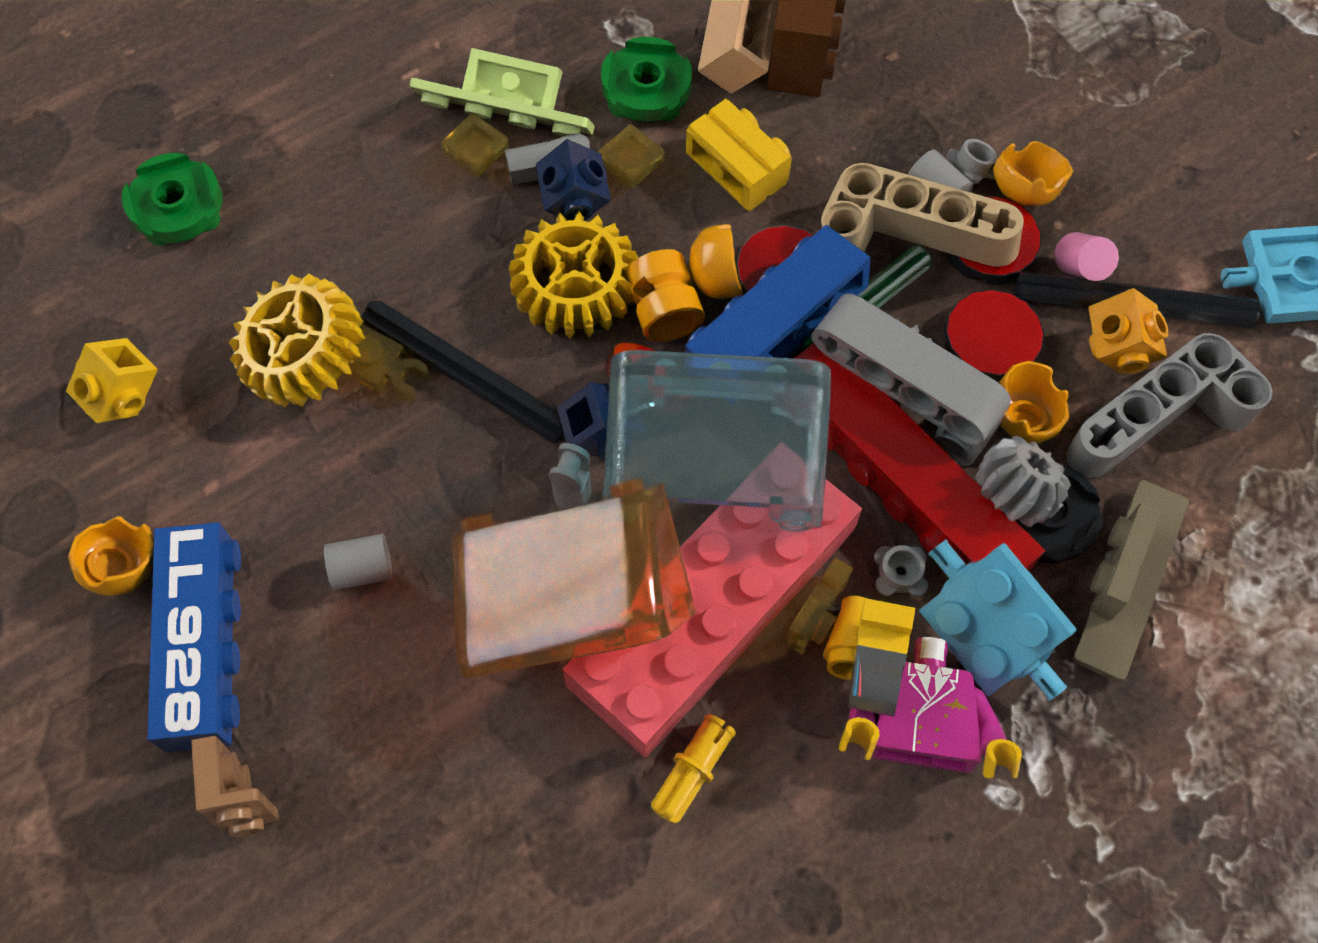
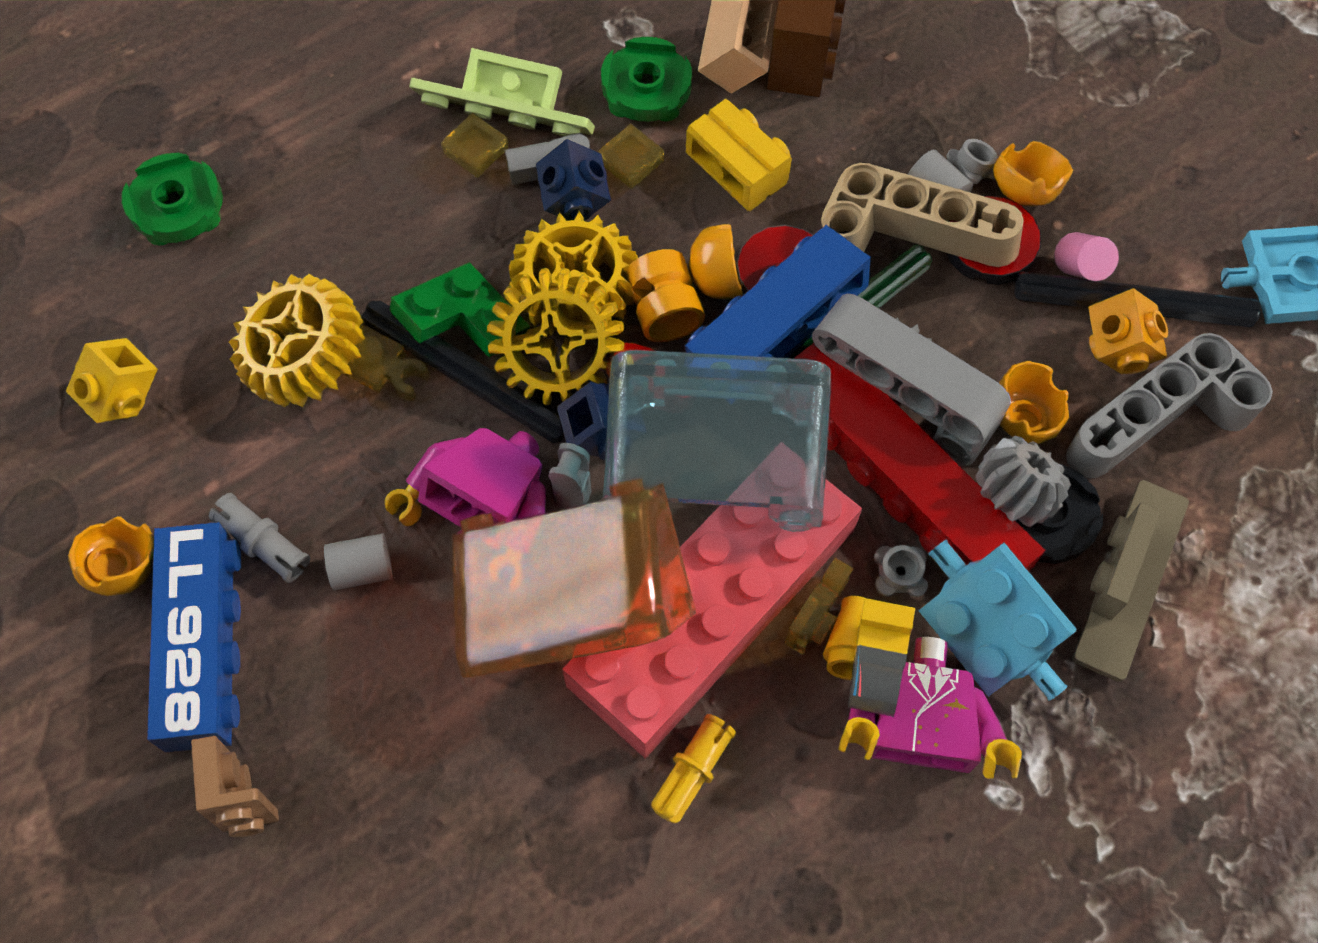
red tile [944,289,1044,380] -> none
none -> light grey pin [209,493,310,583]
none -> dark pink torso [385,428,546,590]
none -> green plate [389,262,530,357]
none -> yellow gear [487,268,624,405]

